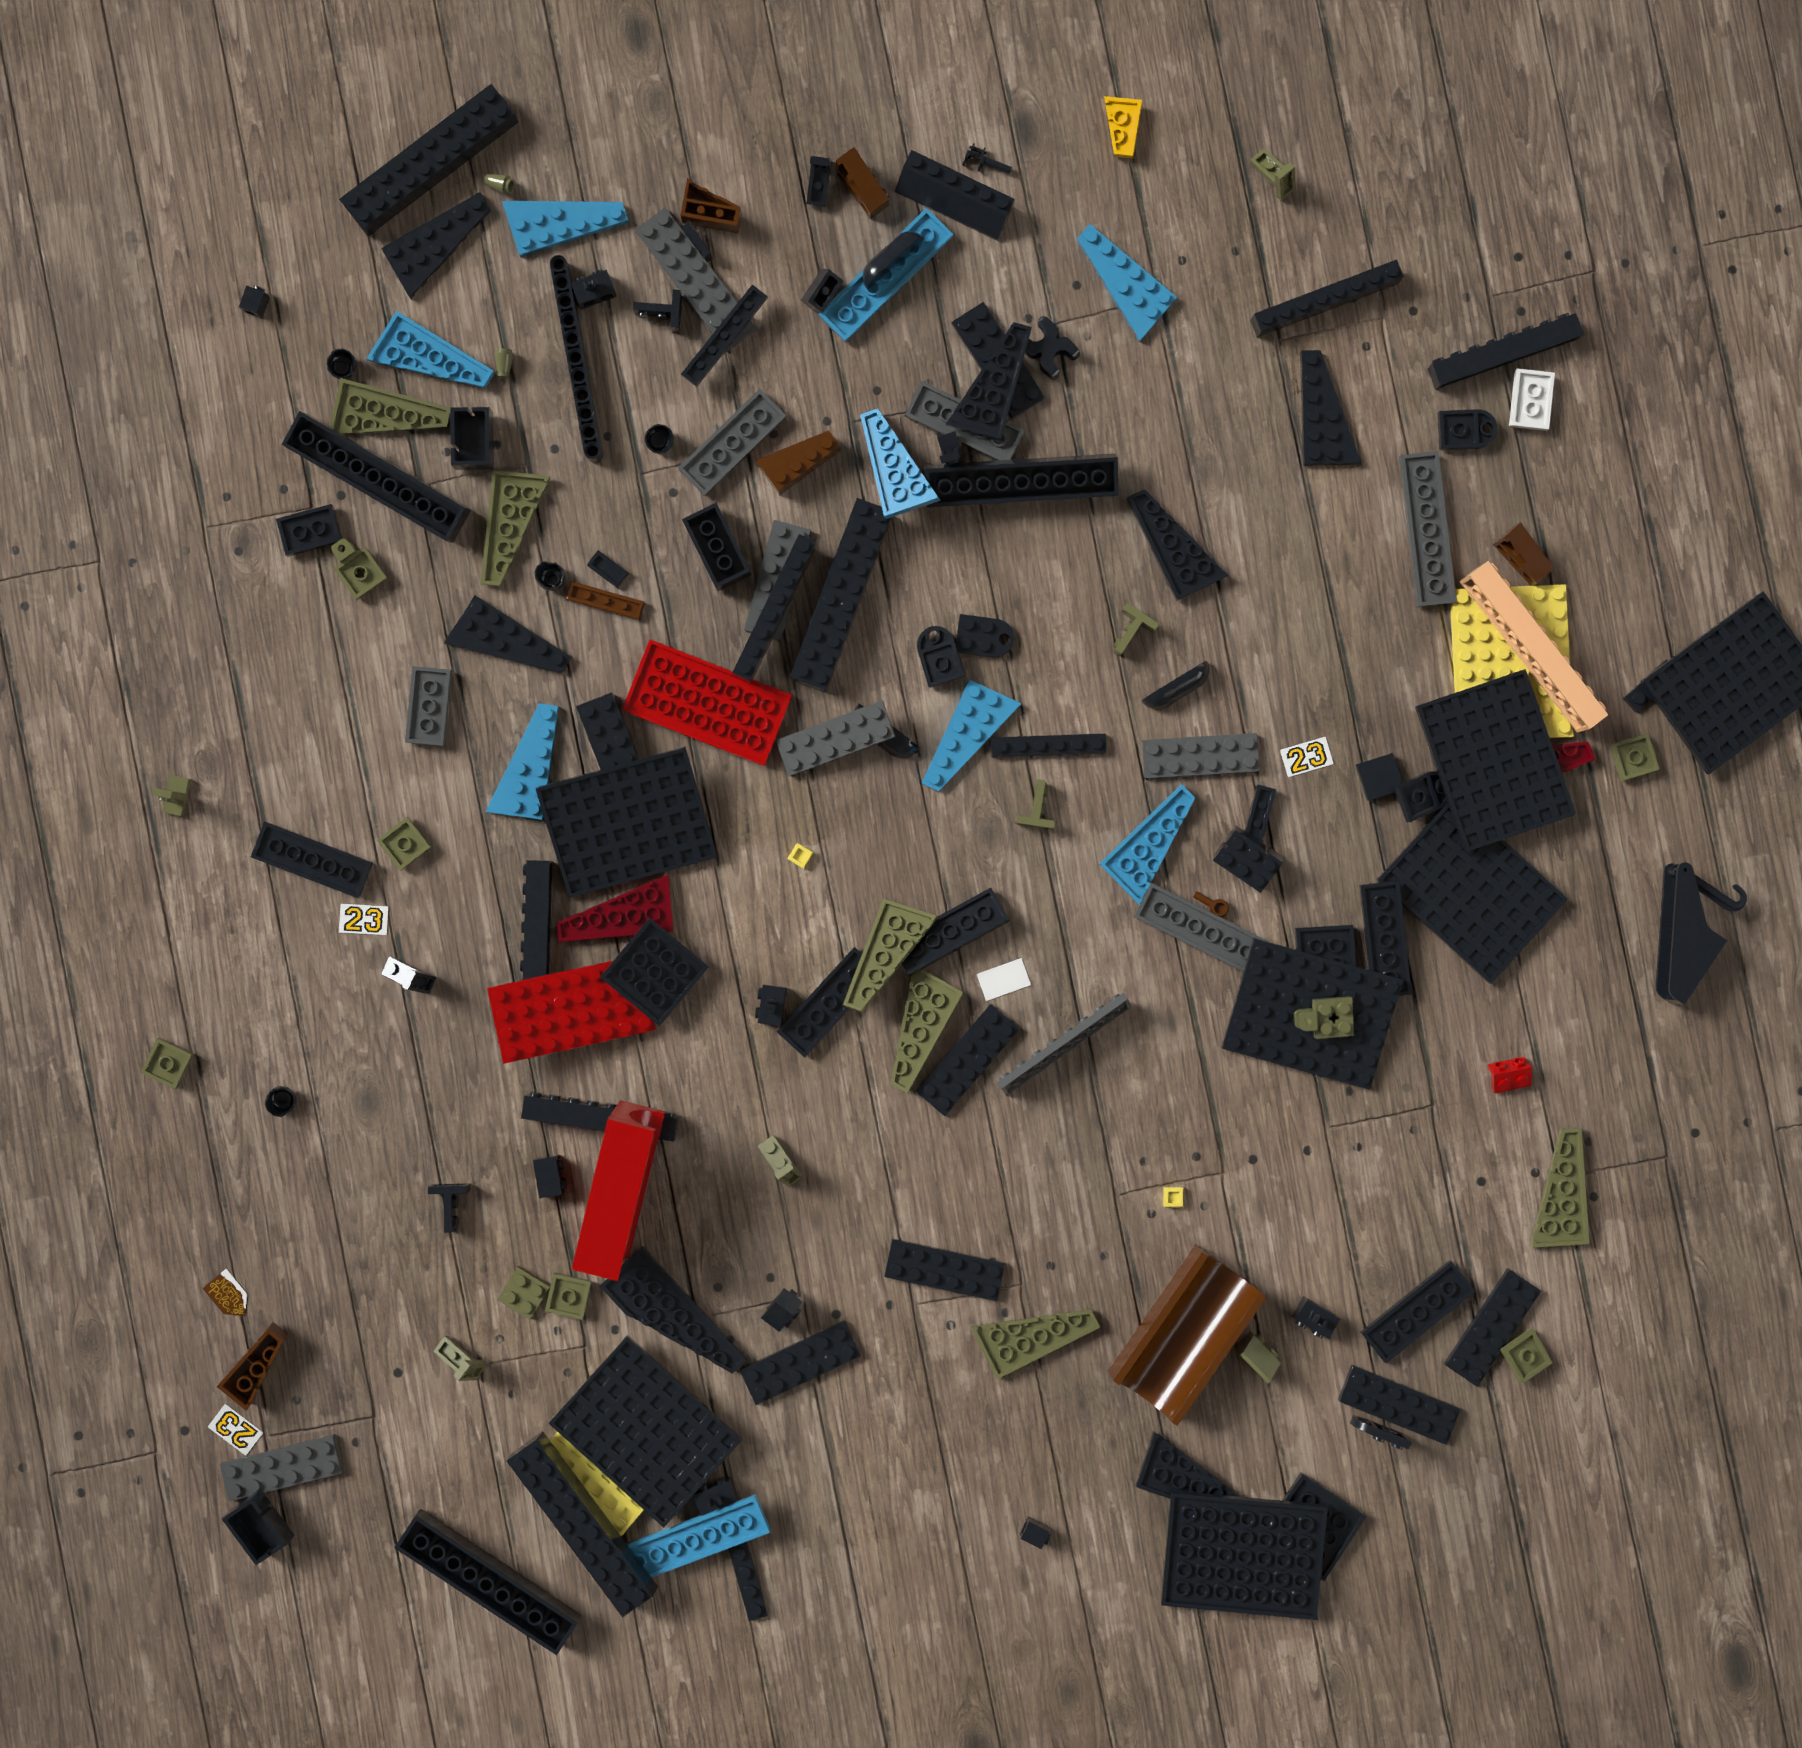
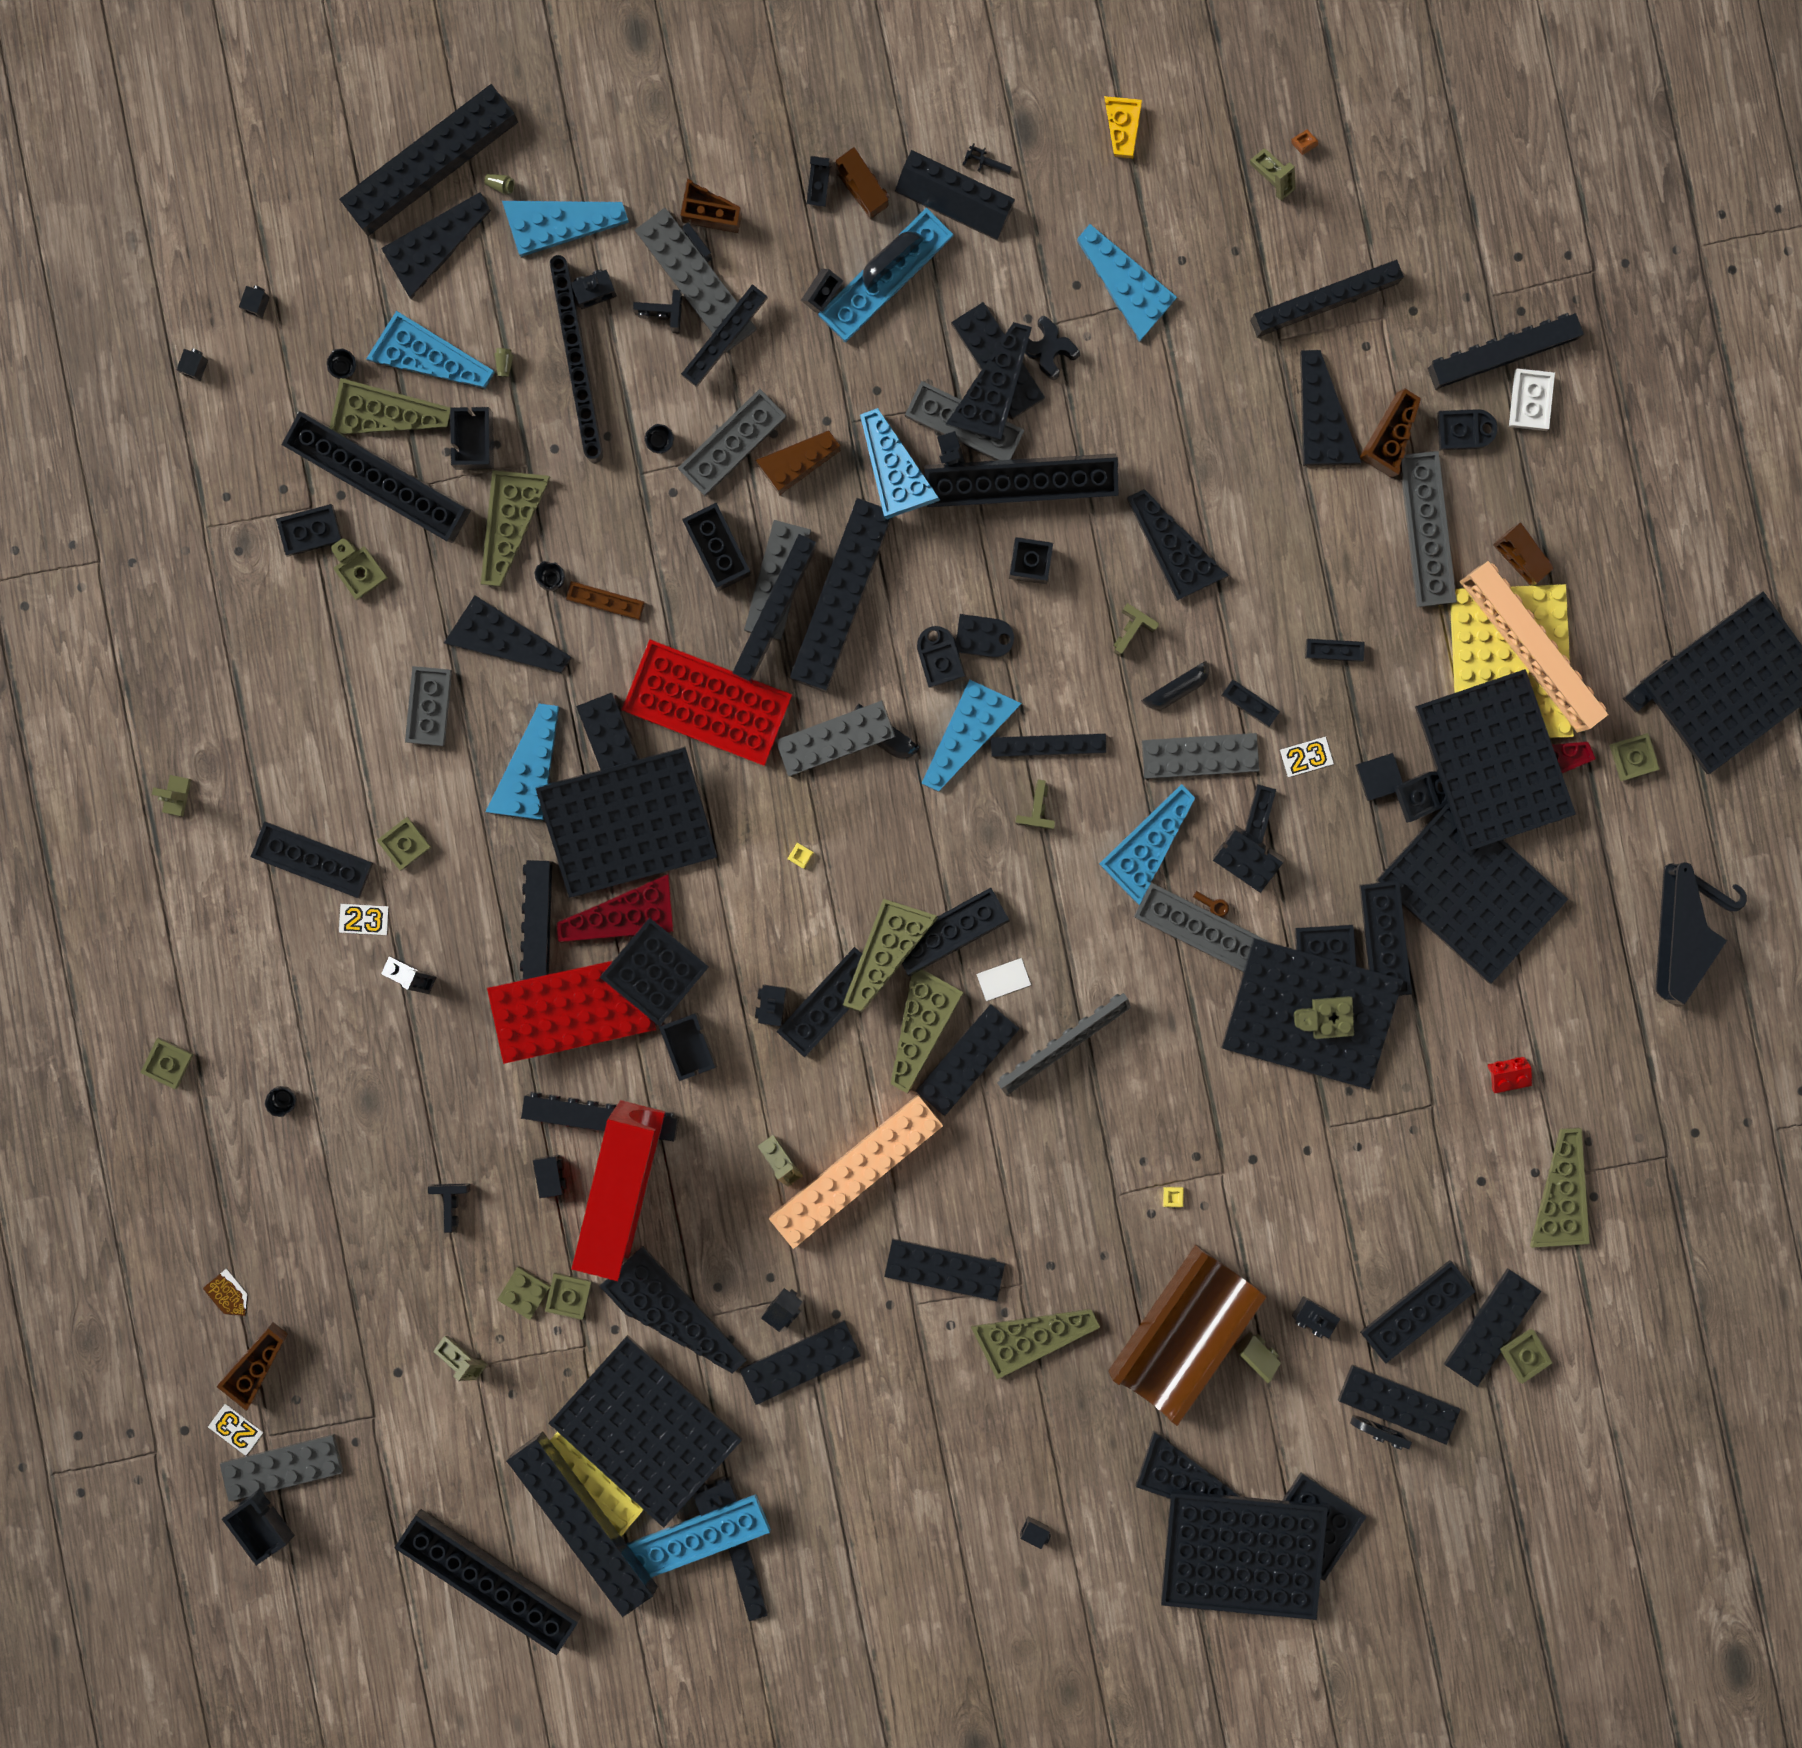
black tile [587,550,629,589] -> none
none -> black brick [176,348,208,381]
none -> black piece [659,1013,717,1081]
none -> light nougat brick [769,1094,943,1249]
none -> black brick [1009,537,1053,584]
none -> black plate [1221,679,1280,728]
none -> dark orange tile [1291,129,1318,155]
none -> black plate [1305,639,1365,662]
none -> reddish brown wedge [1360,388,1421,478]

